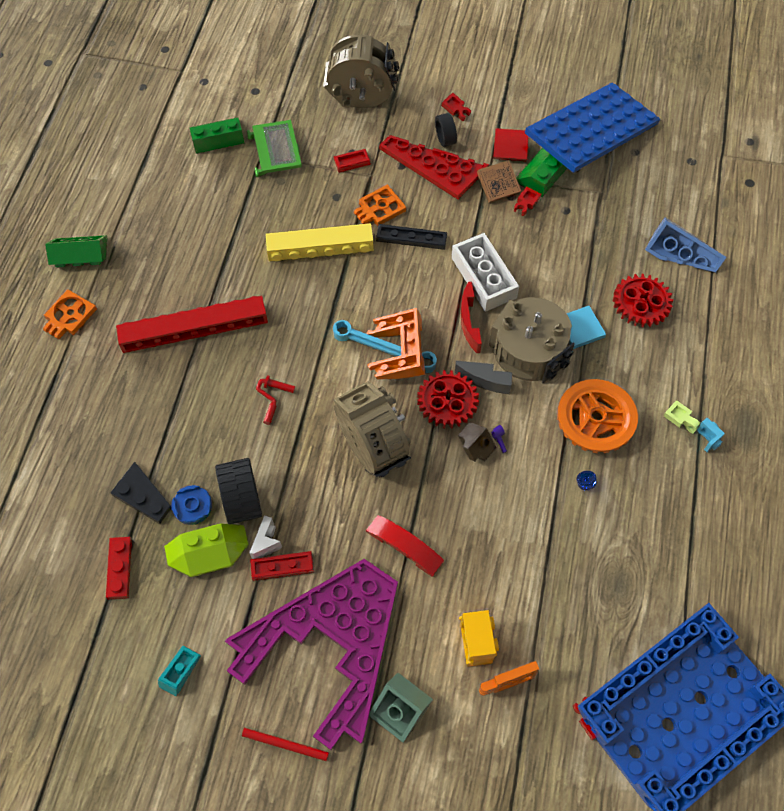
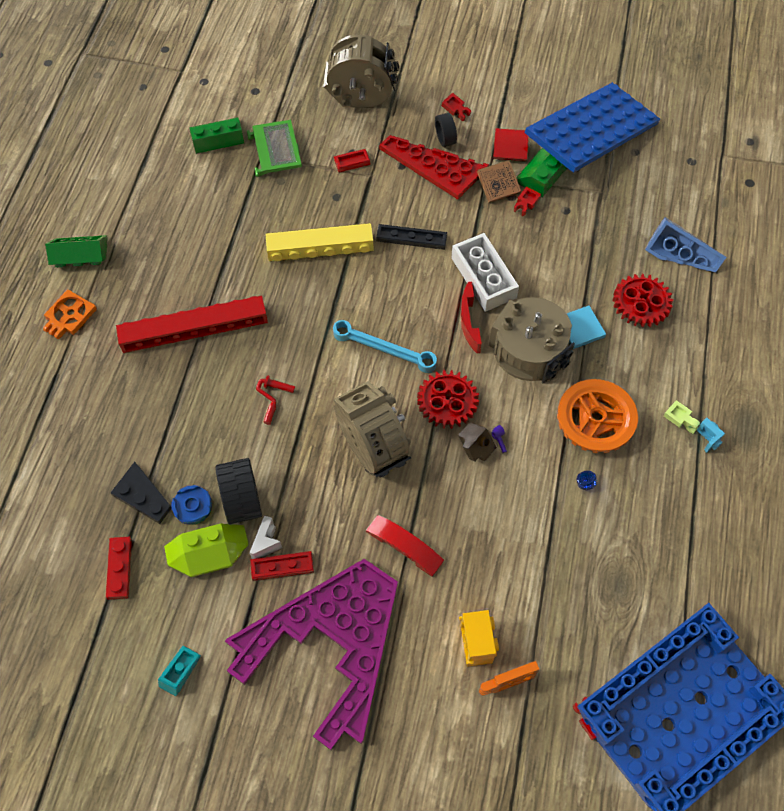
red bar [242,728,329,762] -> none
orange piece [354,184,406,226] -> none
orange wedge [367,308,425,379] -> none
sand green slope [369,673,433,742] -> none
dark grey slope [455,361,512,395] -> none

